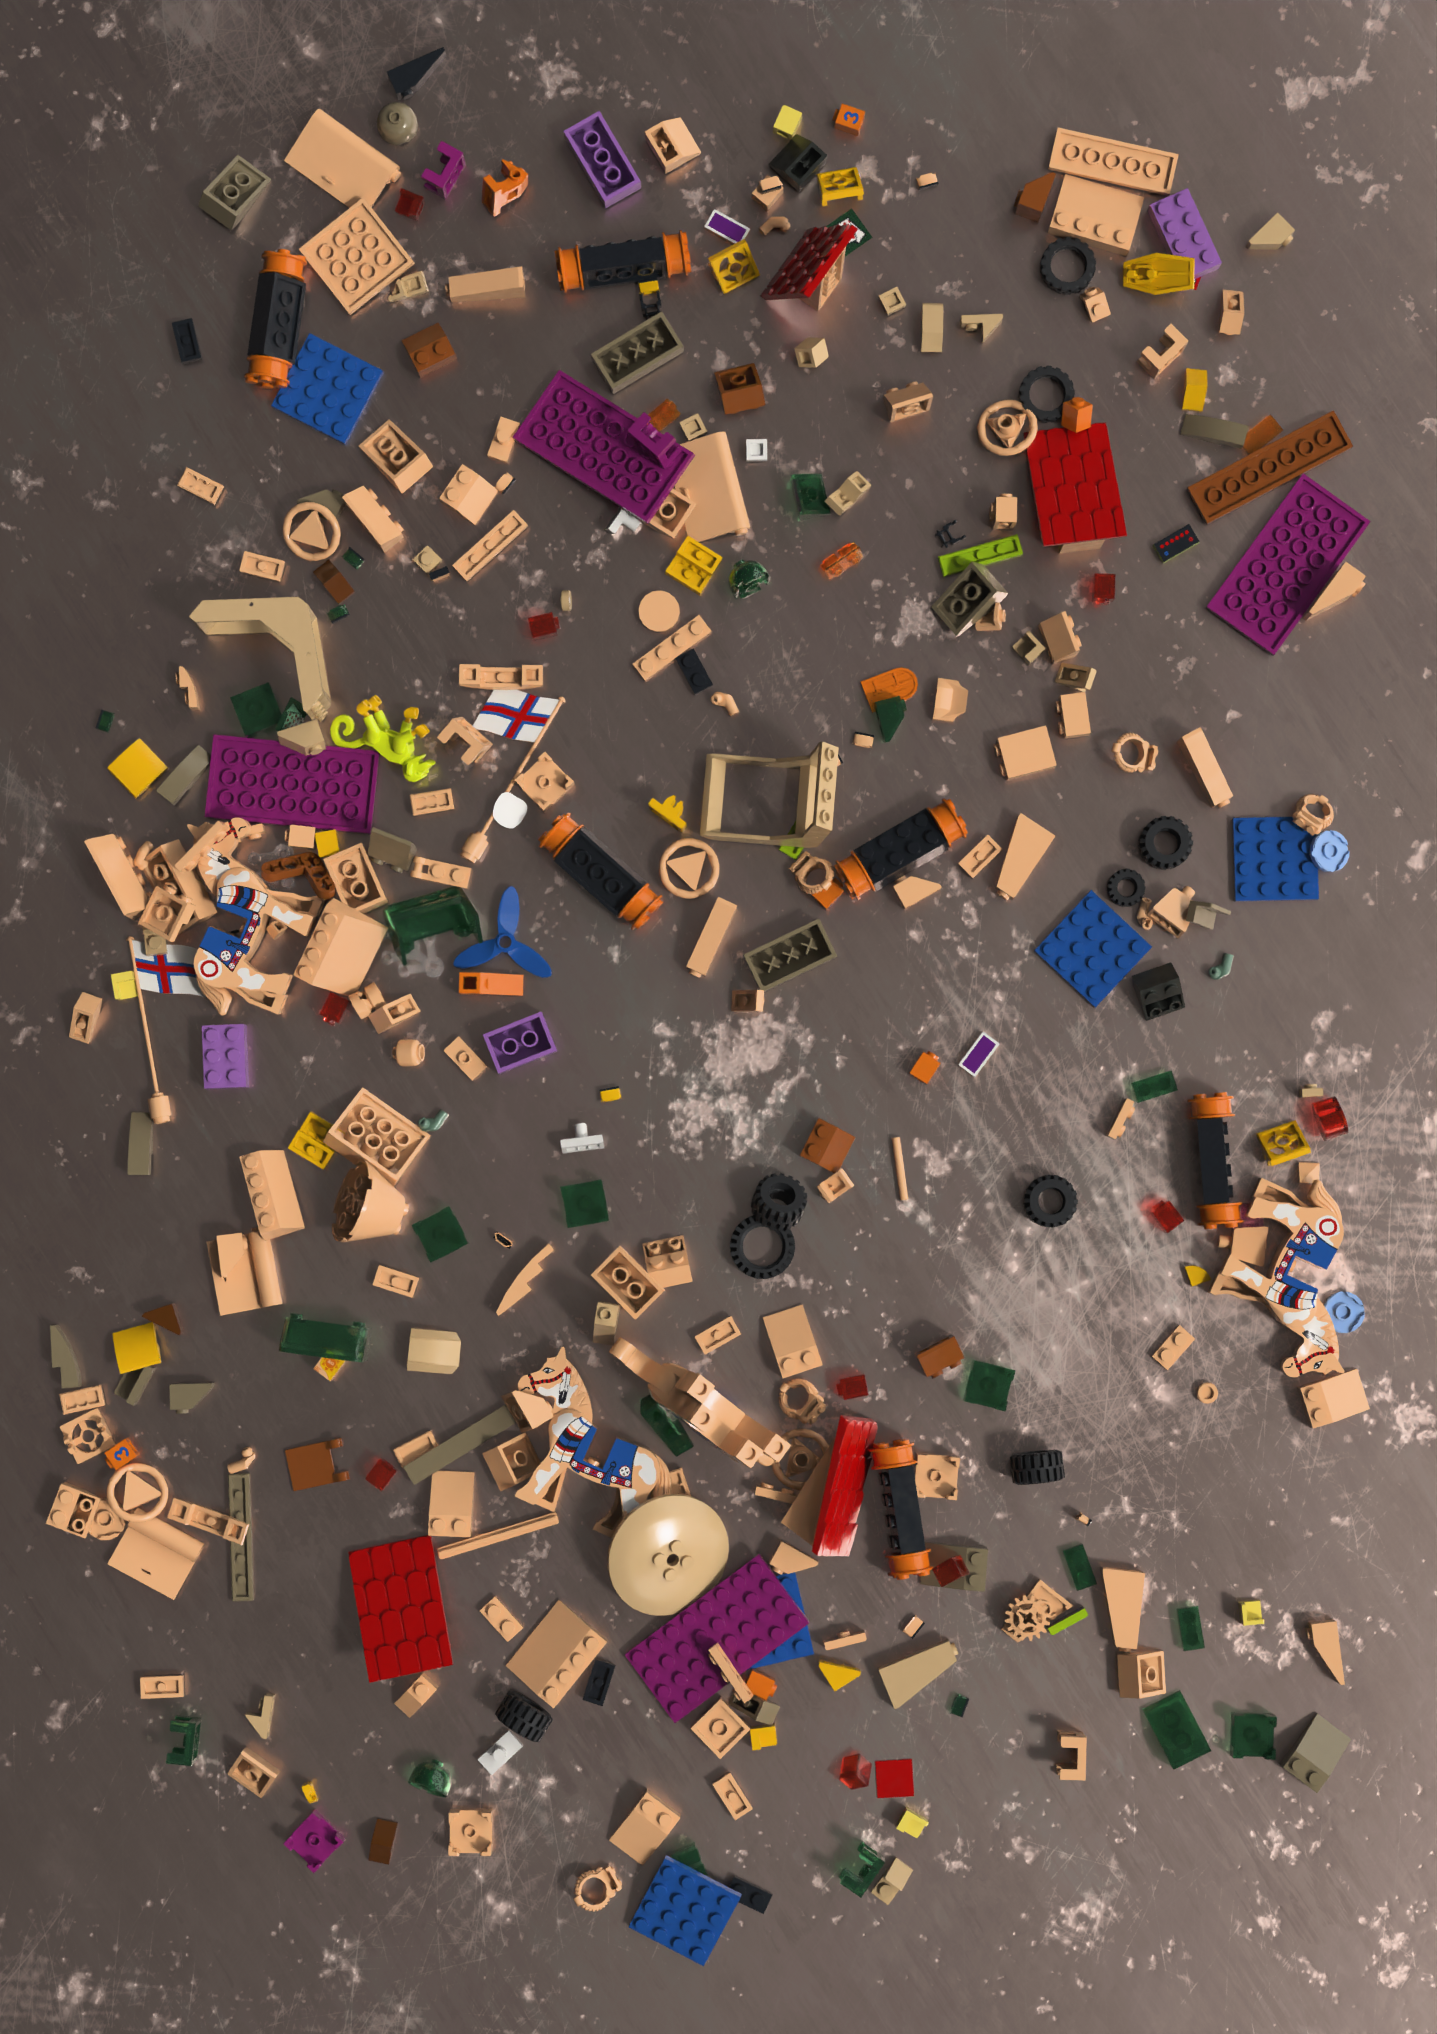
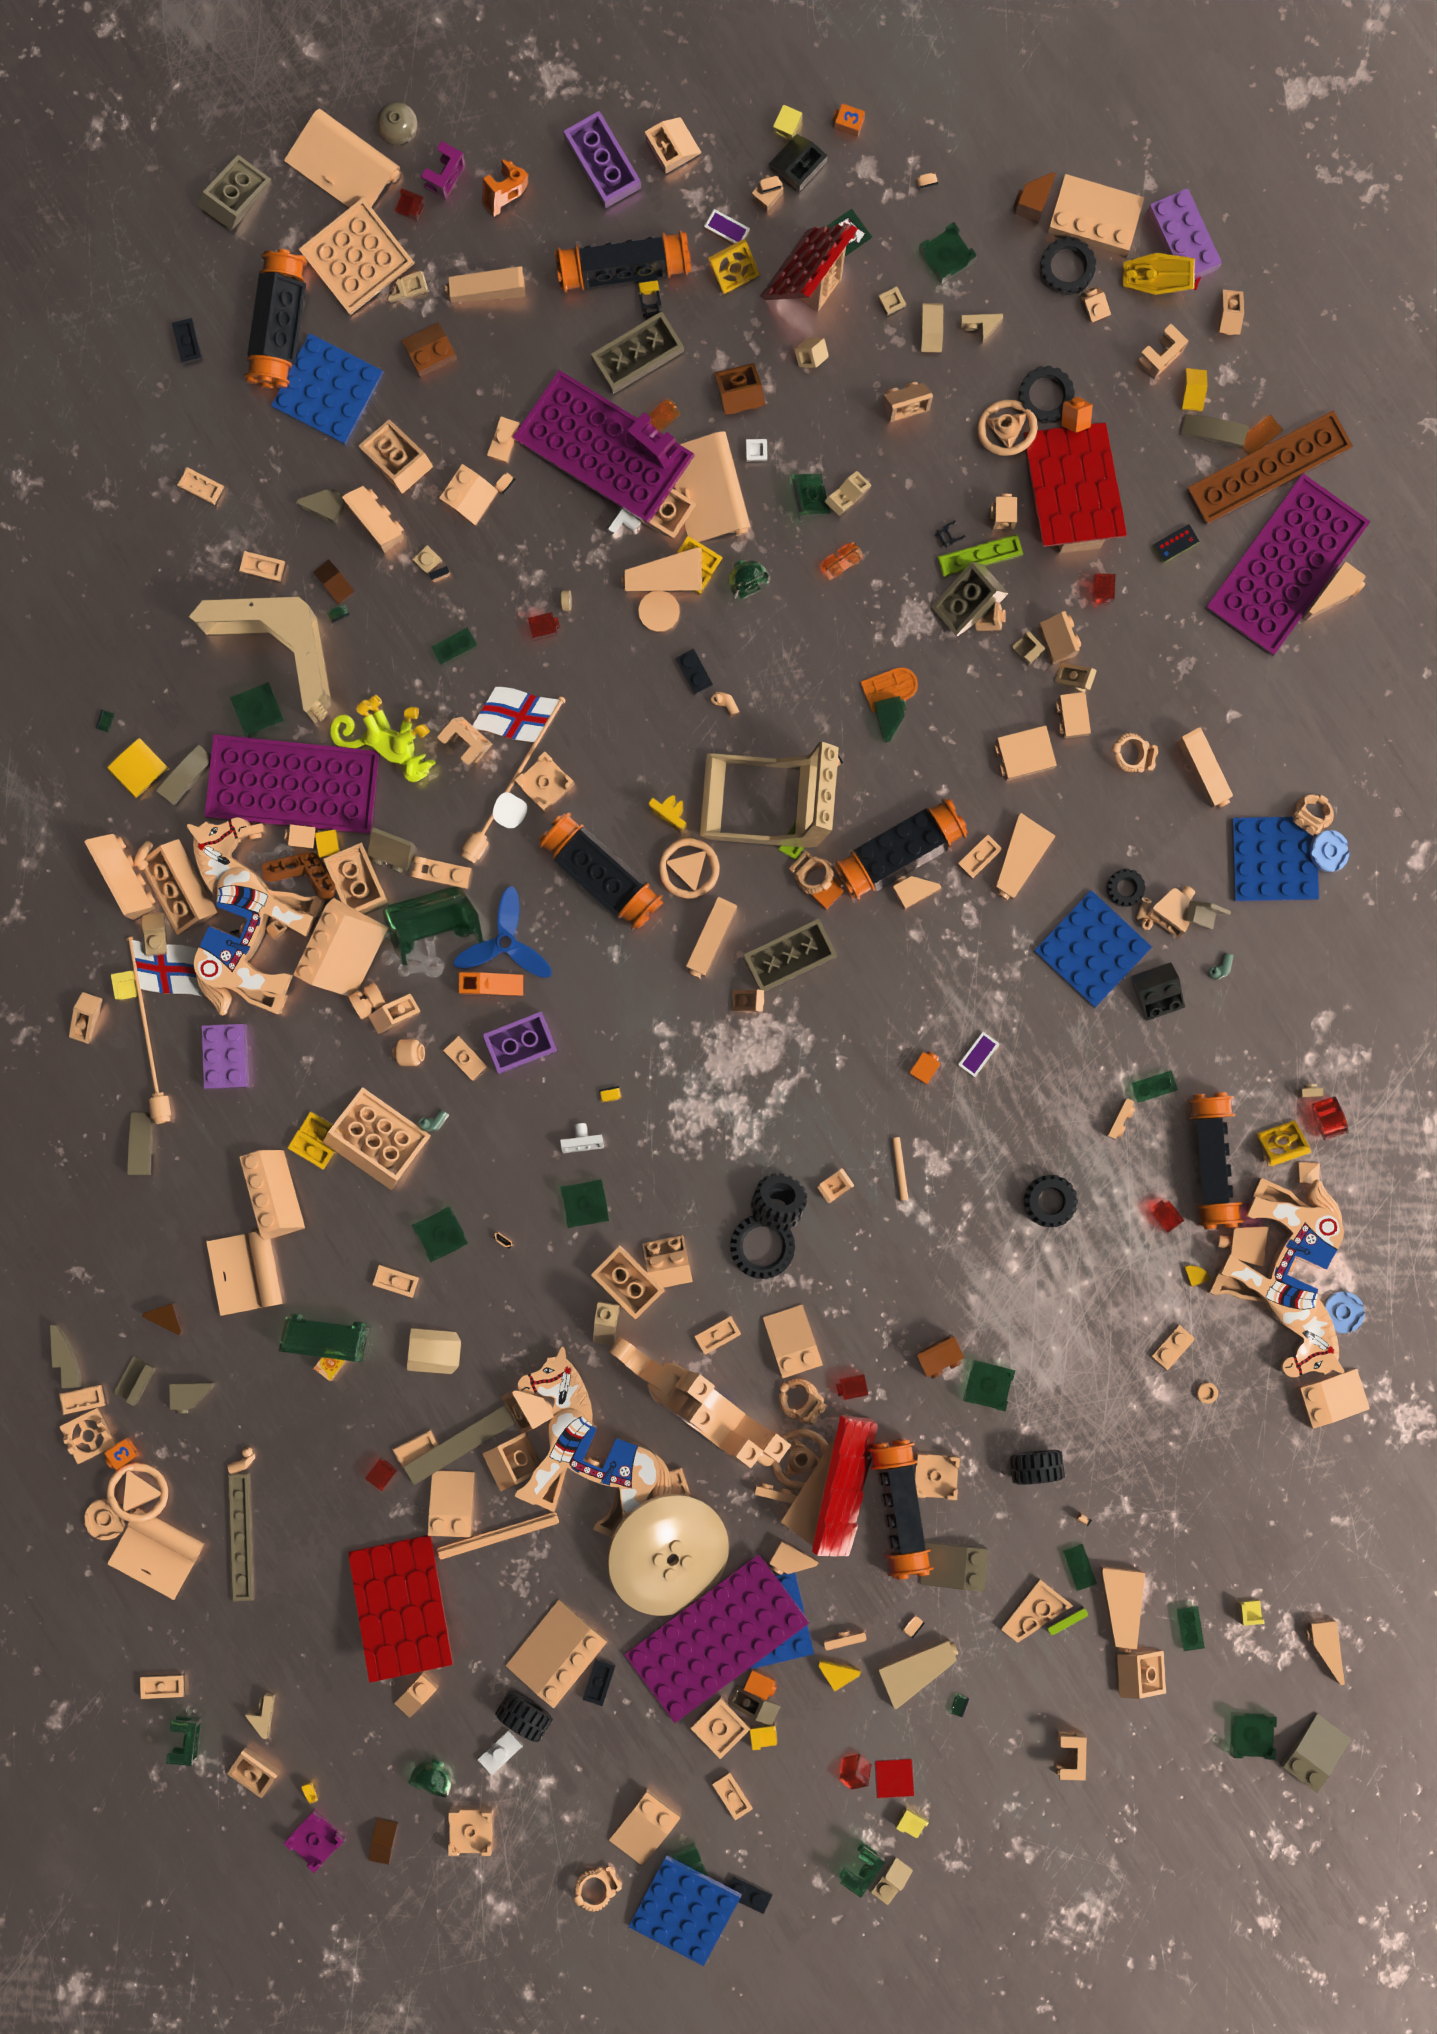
light nougat slope [46,1482,101,1538] -> none
yellow slope [112,1322,161,1374] -> none
light nougat plate [138,885,196,942] -> none
light nougat slope [167,1498,249,1545] -> none
light nougat plate [174,820,228,873] -> none
light nougat slope [176,666,200,710] -> none
light nougat slope [216,1233,248,1278] -> none
clear green sticker [275,697,307,731] -> none
tan slope [277,719,326,756] -> none
light nougat piece [282,502,341,561] -> none
dark orange flag [285,1438,350,1491] -> none
clear red brick [320,992,351,1026] -> none
light nougat cone [332,1160,409,1243] -> none
clear green piece [341,547,365,570] -> none
black slope [387,47,446,100] -> none
light nougat plate [410,788,454,816] -> none
light nougat plate [452,510,528,582] -> none
light nougat slope [459,664,543,690] -> none
light nougat plate [480,1596,523,1642] -> none
light nougat slope [496,1243,555,1316] -> none
light nougat plate [633,615,712,681] -> none
clear green slope [640,1394,694,1457] -> none
tan plate [679,413,707,441] -> none
light nougat plate [708,1642,754,1703] -> none
light nougat arm [758,216,790,236] -> none
dark orange slope [799,1118,855,1174] -> none
yellow piece [816,167,864,207] -> none
light nougat piece [852,731,874,748] -> none
light nougat slope [932,678,968,723] -> none
clear red panel [932,1555,970,1587] -> none
light nougat gear [1005,1594,1051,1641] -> none
light nougat plate [1048,128,1179,196] -> none
black tyre [1138,816,1193,870] -> none
clear green slope [1142,1690,1211,1770] -> none
tan slope [1245,212,1295,250] -> none
none -> clear green plate [431,627,478,666]
none -> light nougat slope [621,548,702,591]
none -> clear green panel [918,222,977,284]

